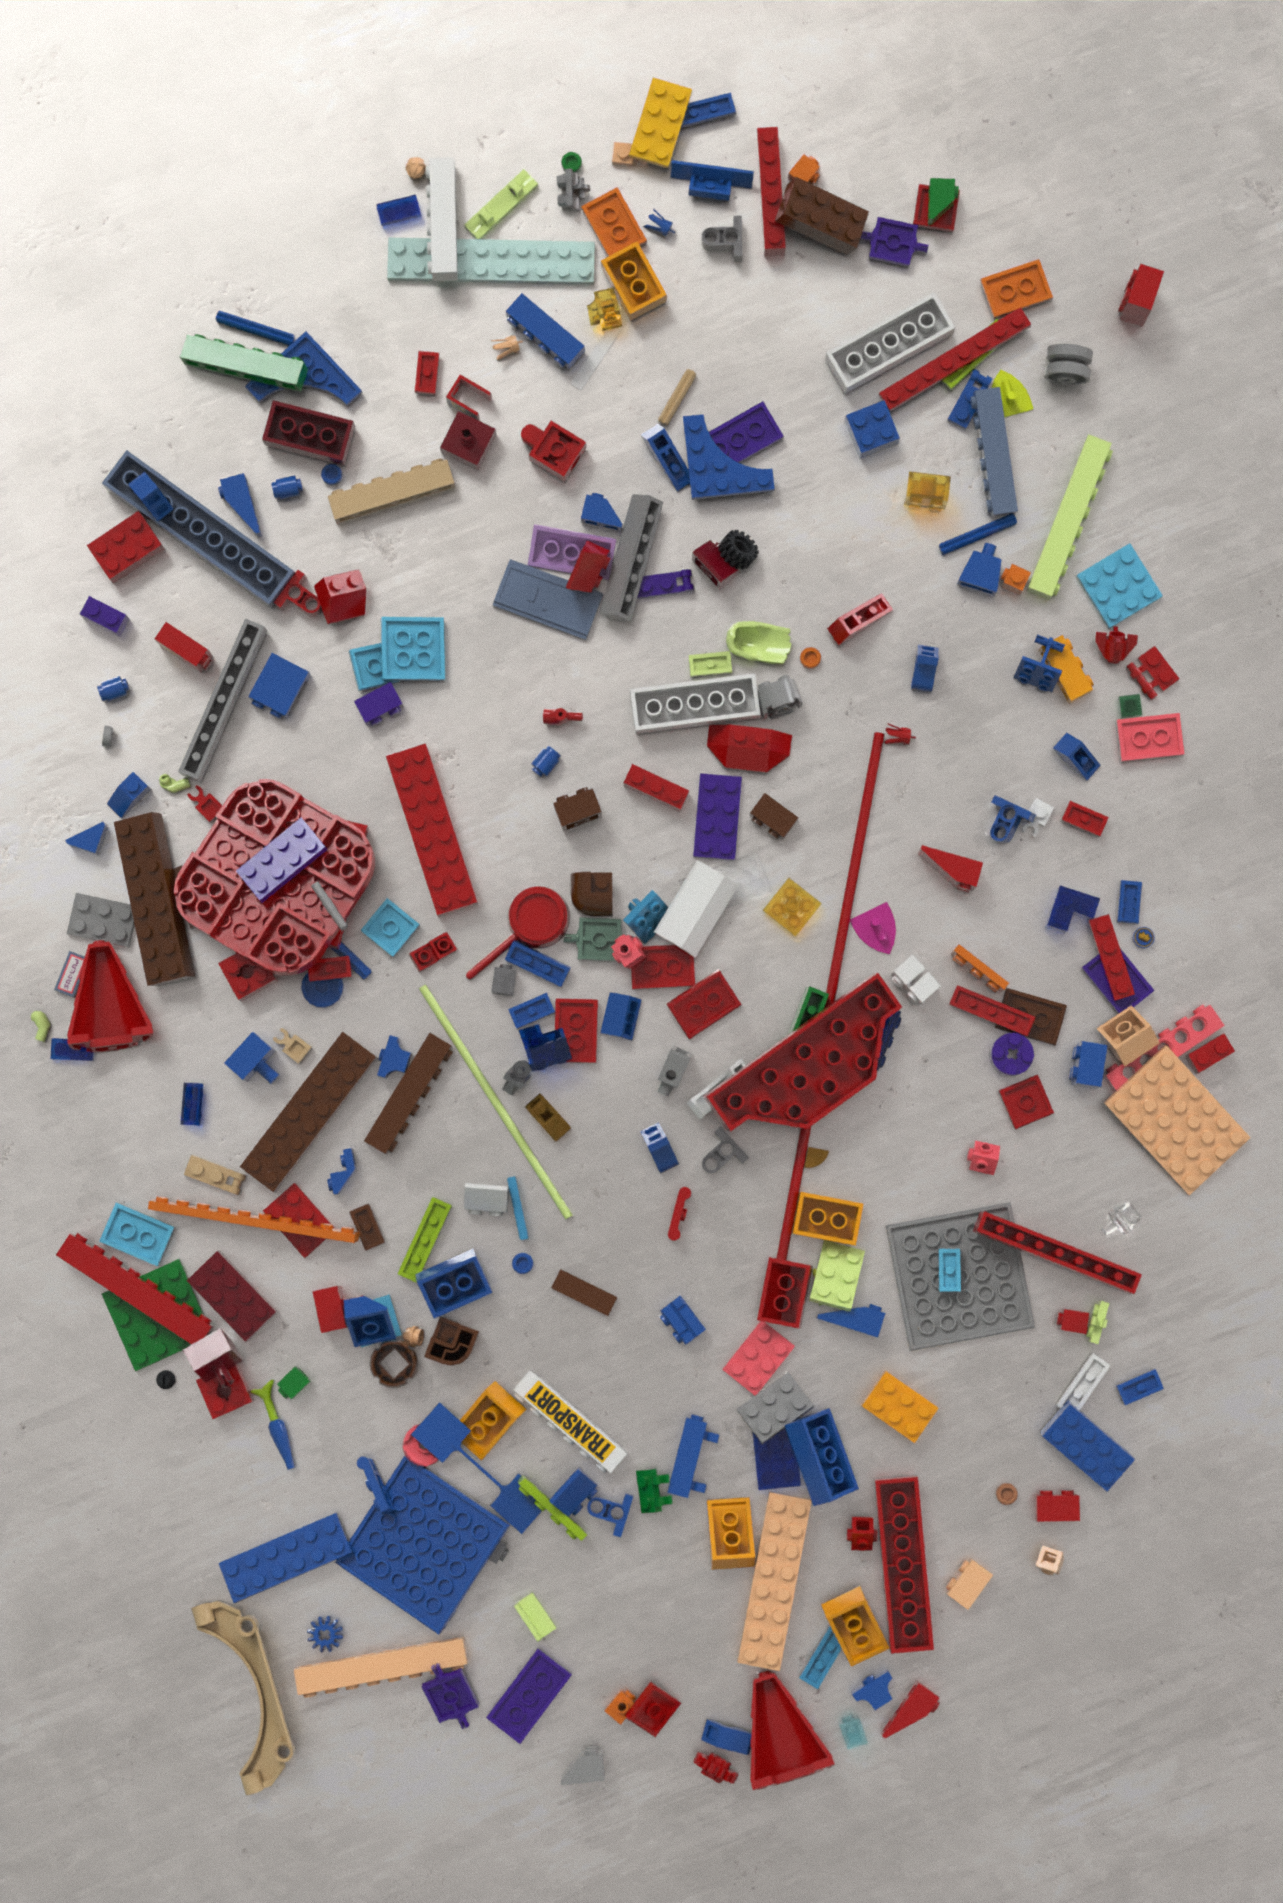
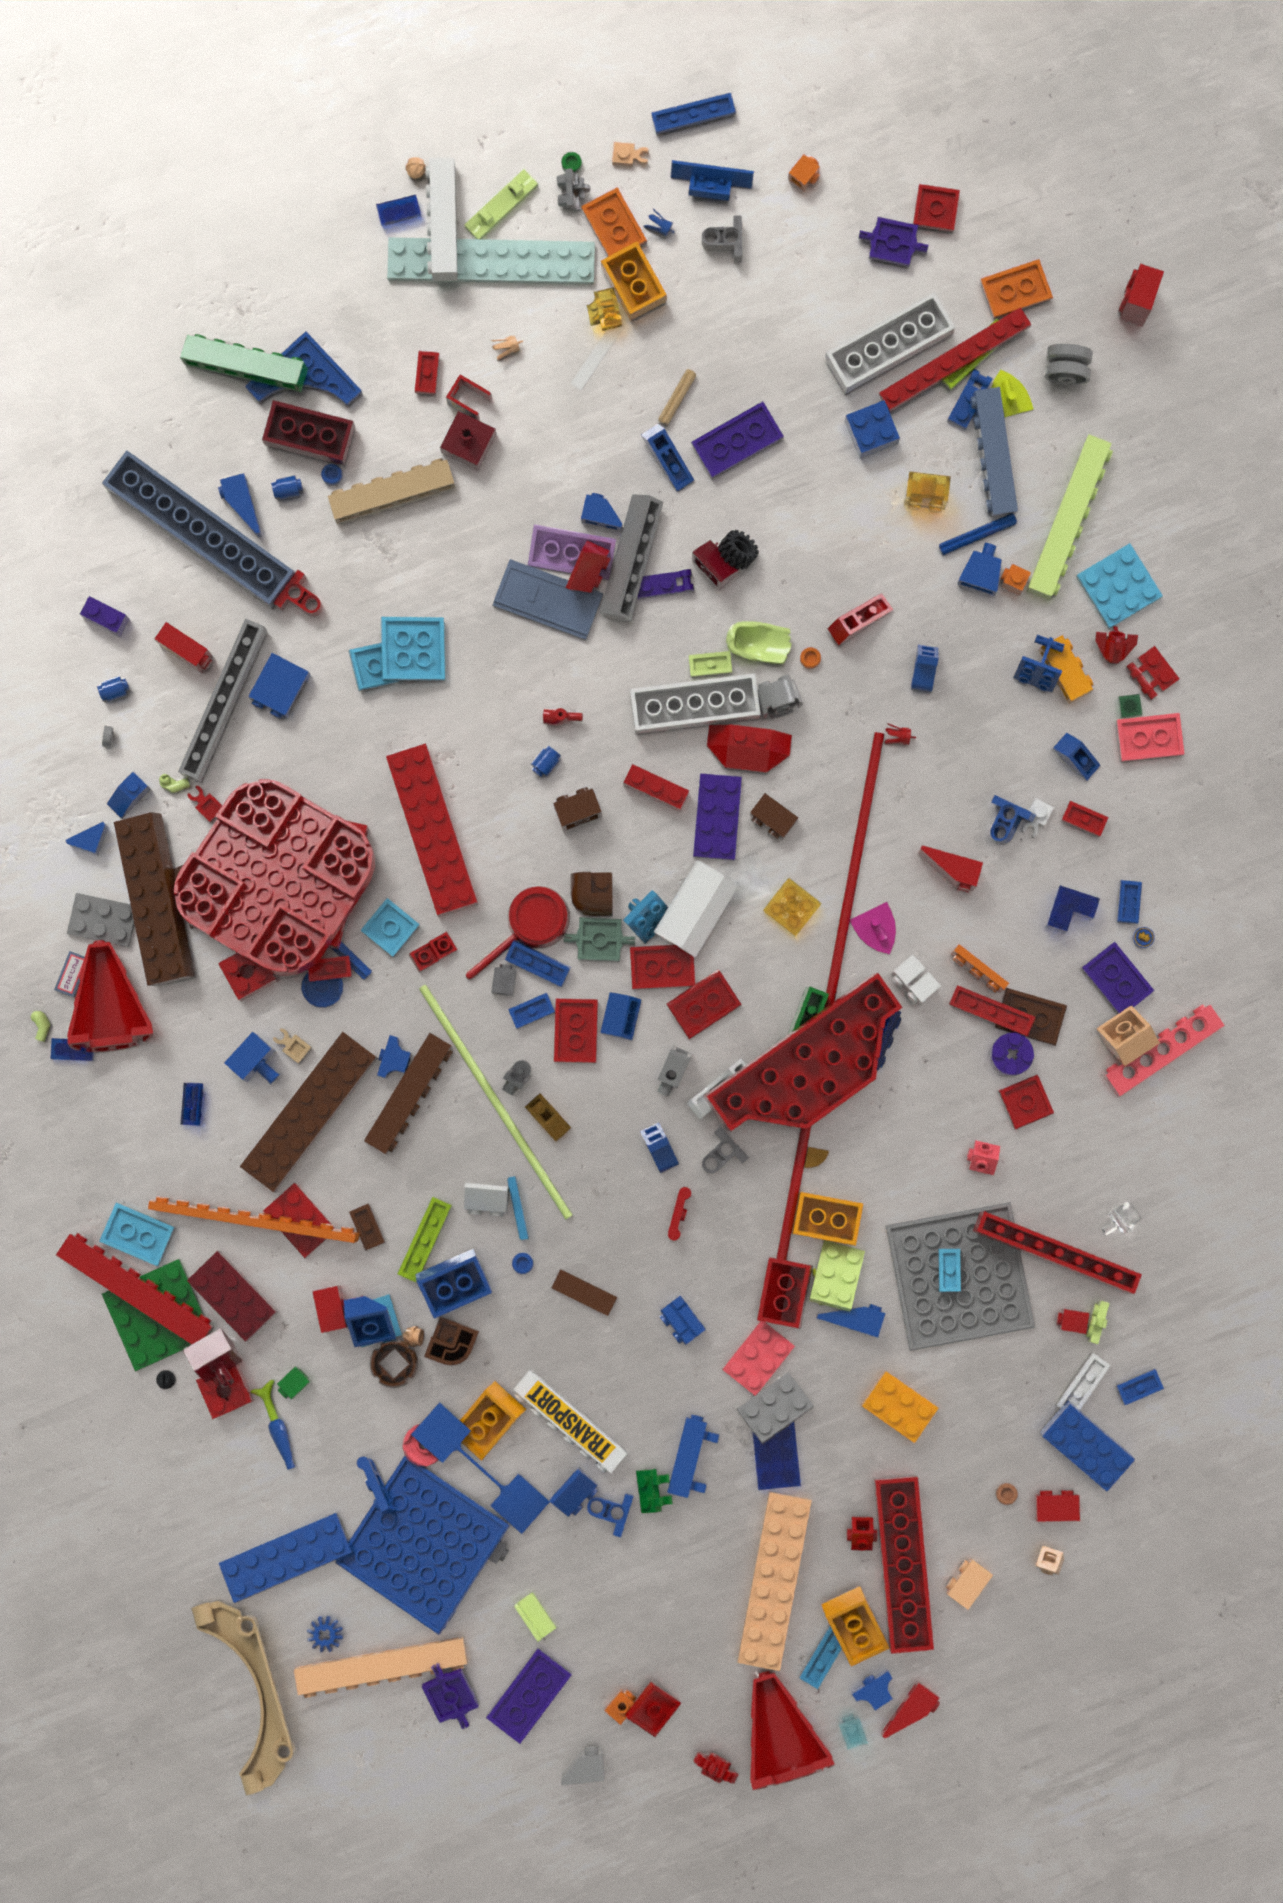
red brick [87,511,165,584] -> none
blue tile [128,471,174,522] -> none
tan plate [184,1155,246,1195] -> none
blue axle [215,311,295,346] -> none
plate [236,817,328,903] -> none
light grey piece [311,882,348,930] -> none
red slope [314,569,366,625] -> none
blue slope [327,1148,357,1195] -> none
dark purple brick [354,682,404,727] -> none
blue brick [506,293,585,369] -> none
lime plate [518,1475,587,1541] -> none
clear blue brick [519,1024,572,1072] -> none
red brick [521,420,587,482] -> none
coral brick [611,934,647,969] -> none
yellow plate [629,77,692,169] -> none
blue plate [683,414,775,500] -> none
blue slope [701,1719,752,1755] -> none
light orange slope [707,1497,755,1570] -> none
red brick [756,127,786,256] -> none
reddish brown brick [775,177,869,255] -> none
blue brick [784,1408,859,1506] -> none
green slope [928,178,959,225] -> none
blue brick [1069,1041,1107,1089] -> none
red plate [1088,914,1135,1001] -> none
light nougat plate [1104,1045,1251,1196] -> none
red brick [1185,1033,1235,1074] -> none

